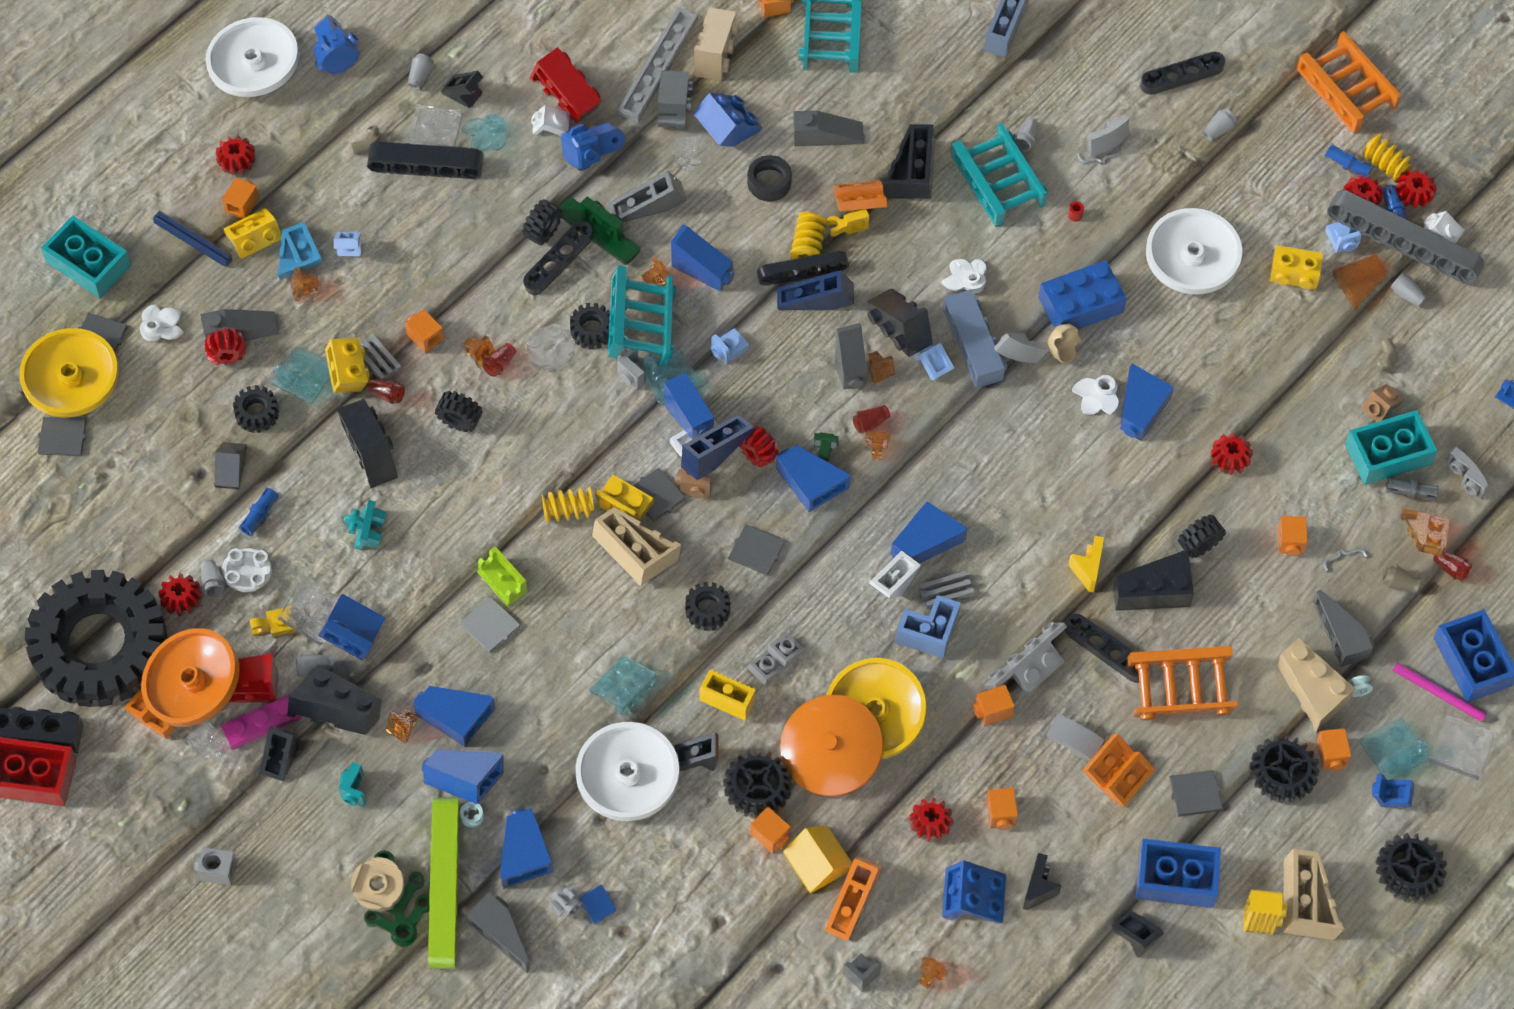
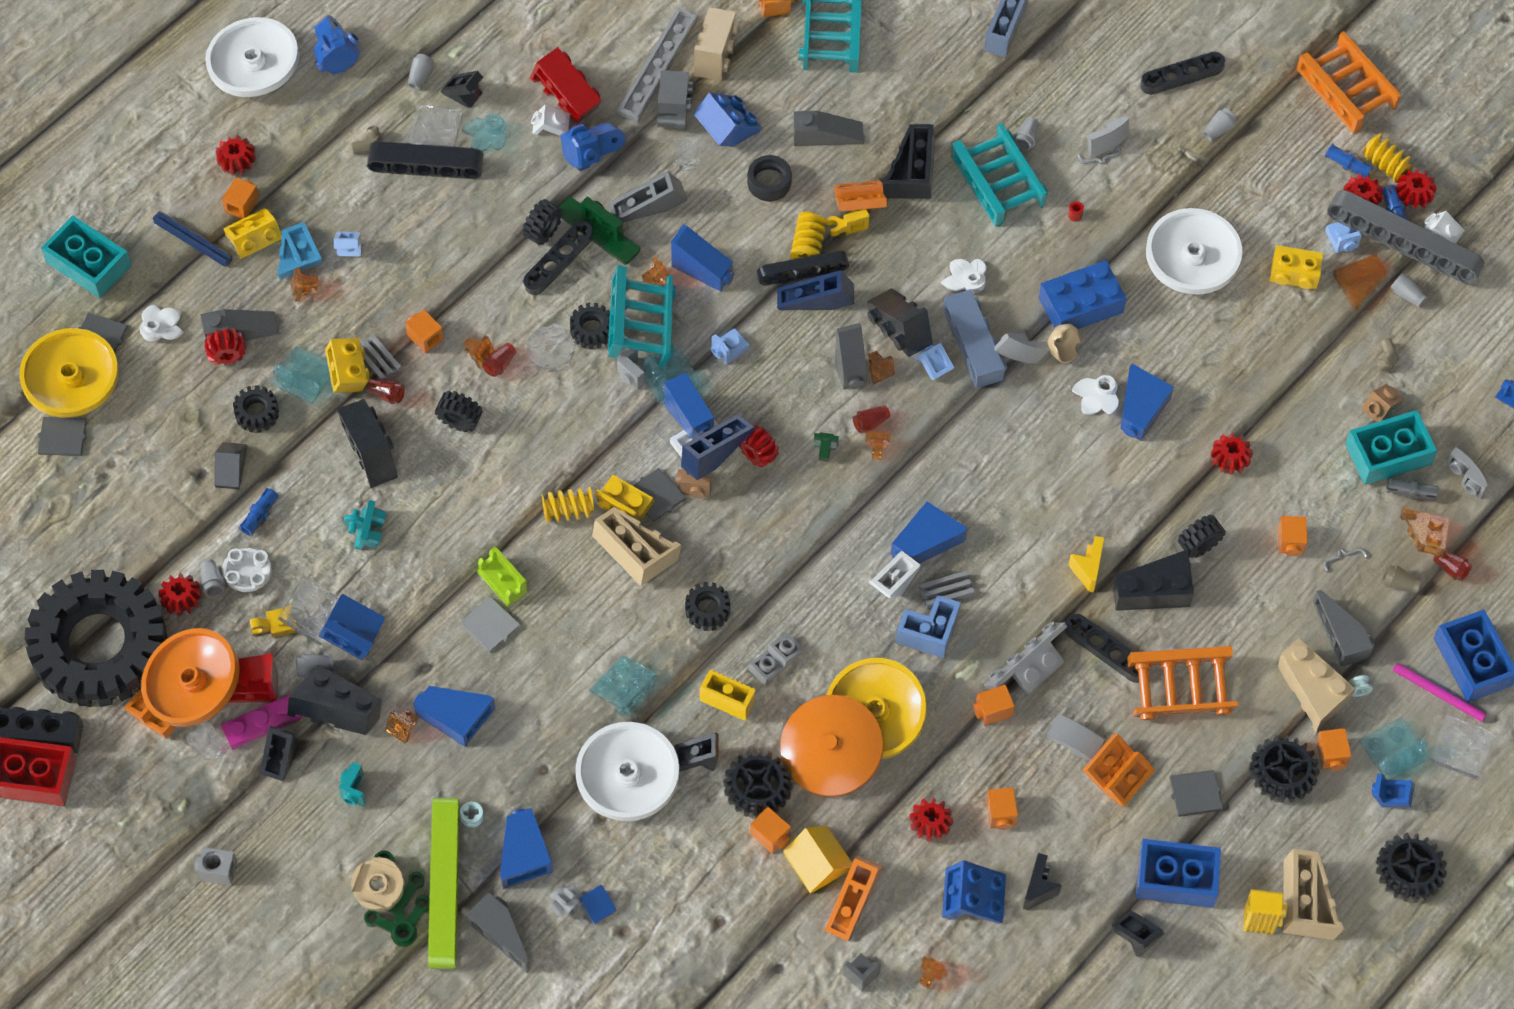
slope [422,749,504,804] -> none
dark grey piece [728,524,785,576] -> none
blue slope [776,445,850,512] -> none

